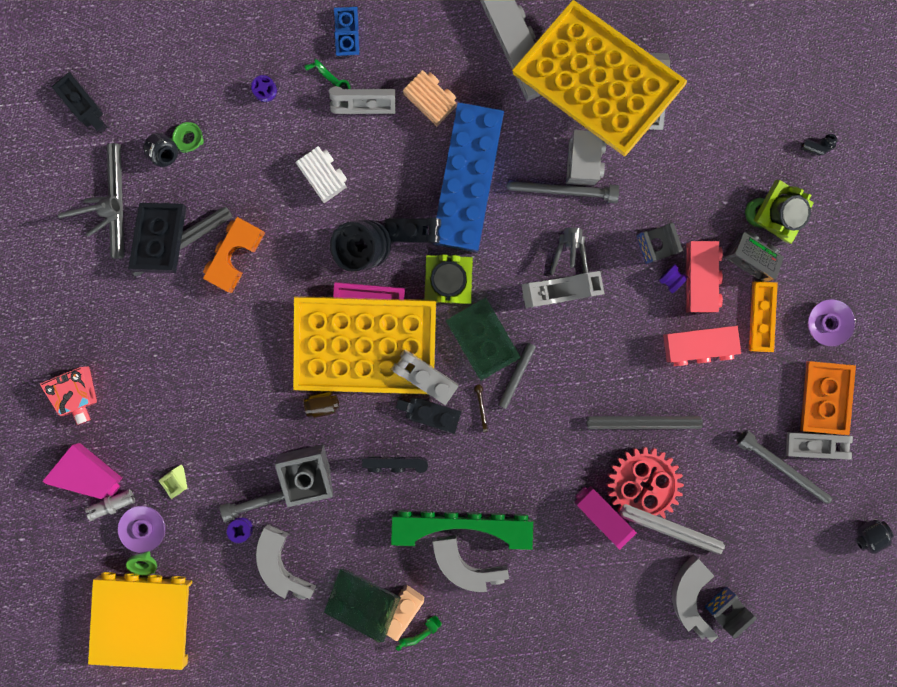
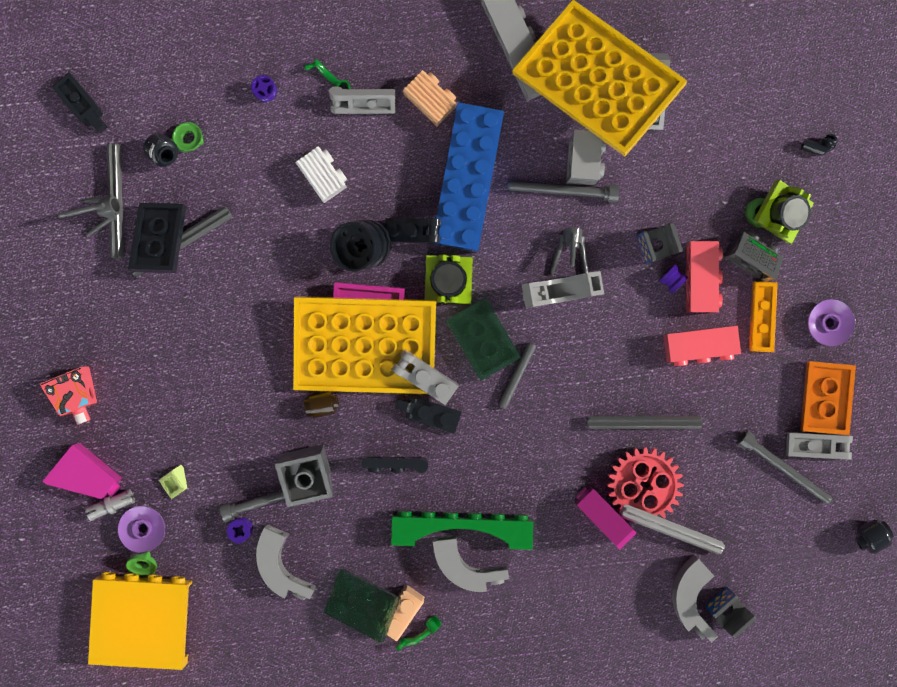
orange arch [203,217,265,293] -> none
blue slope [334,7,360,56] -> none
dark brown hinge [474,384,488,433] -> none

